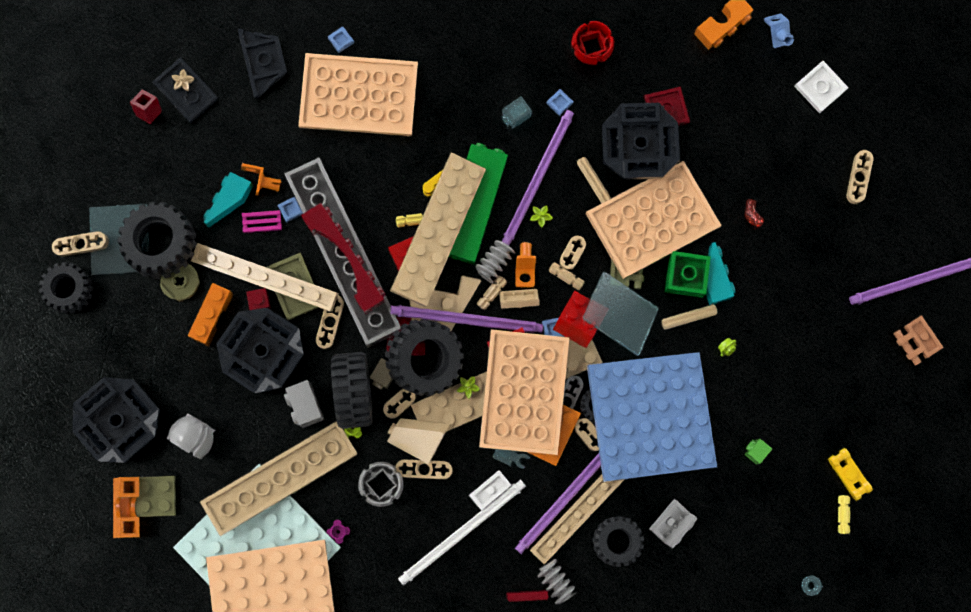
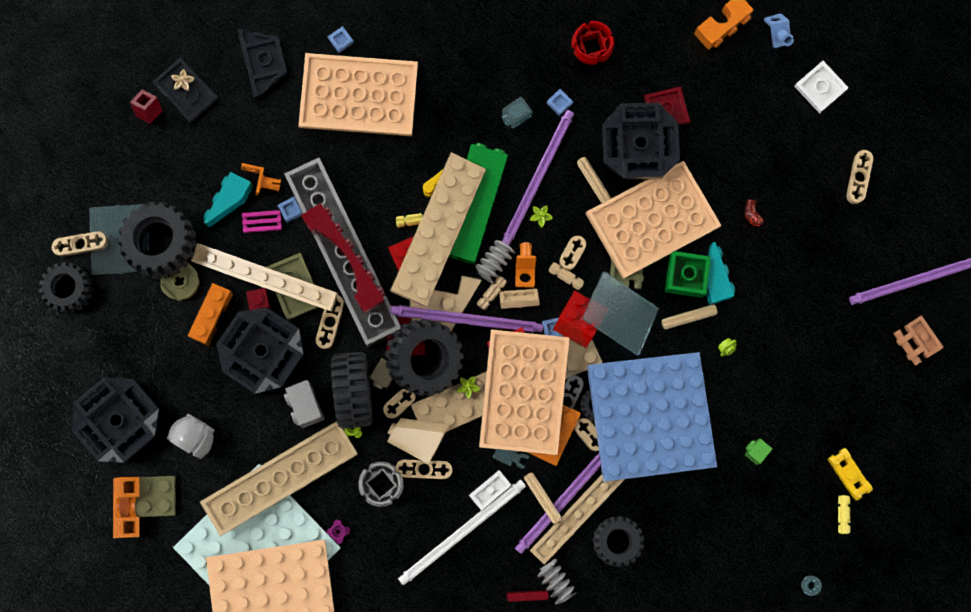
light grey bracket [649,499,697,548] -> none
none -> tan axle [524,472,562,525]

